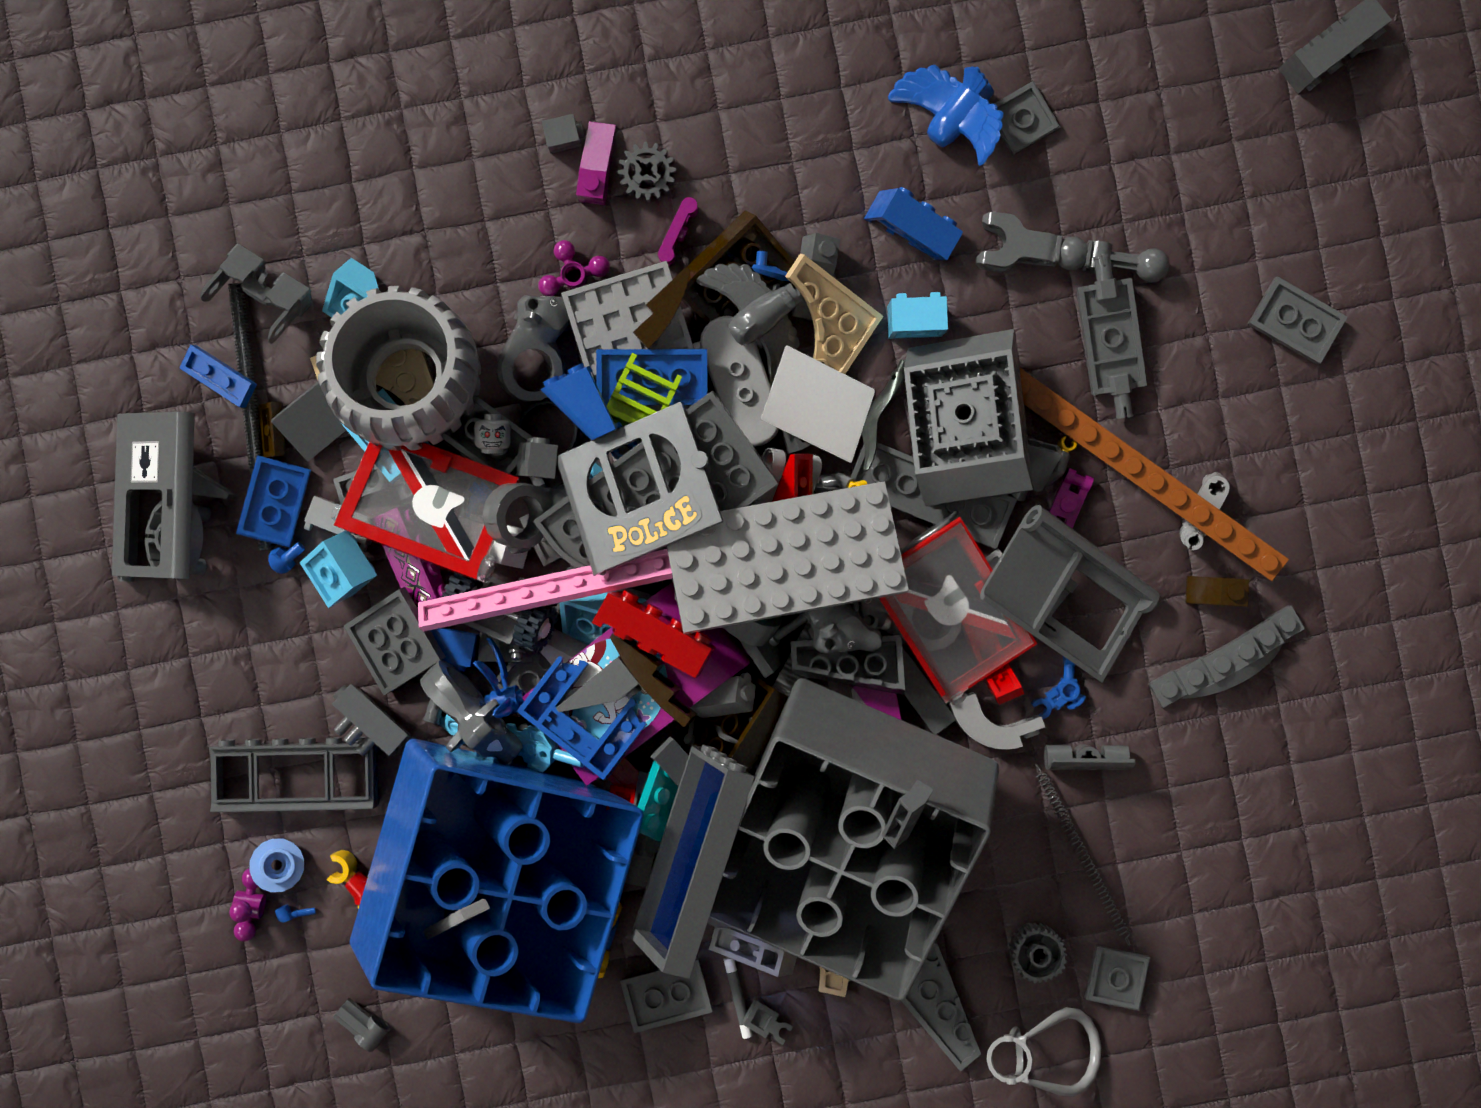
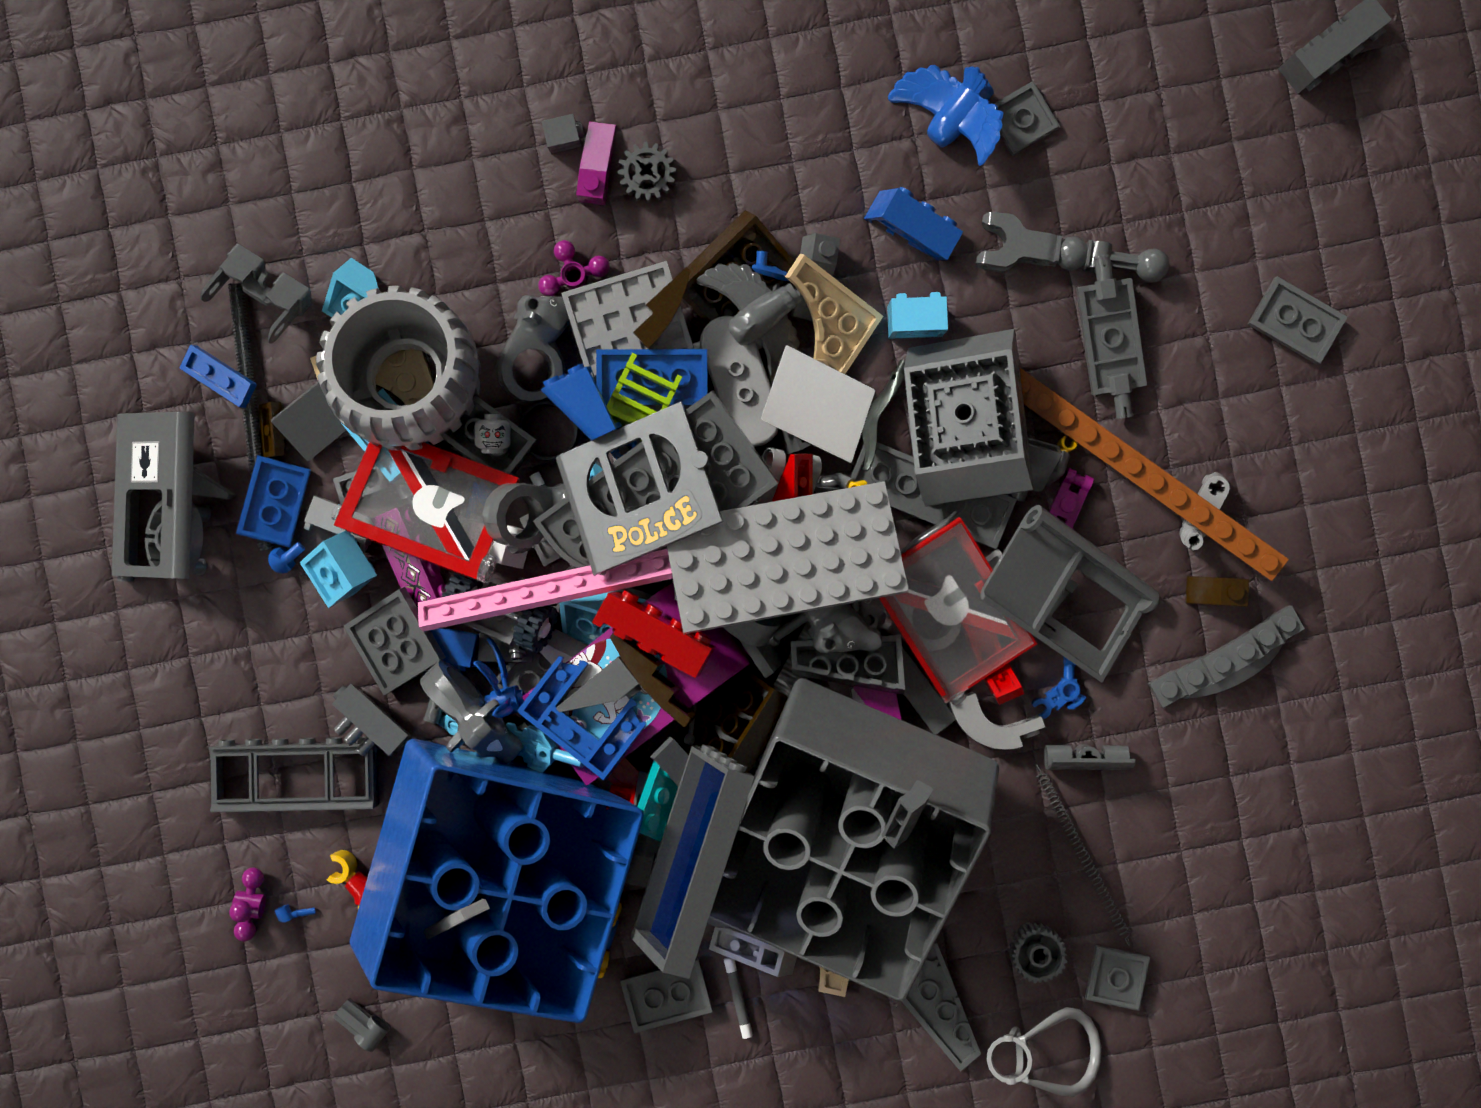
light blue piece [249,838,304,892] -> none
dark grey brick [516,437,558,479] -> none
magenta plate [658,197,698,267] -> none
light grey brick [690,673,756,718] -> none
dark grey plate [741,1000,793,1045] -> none

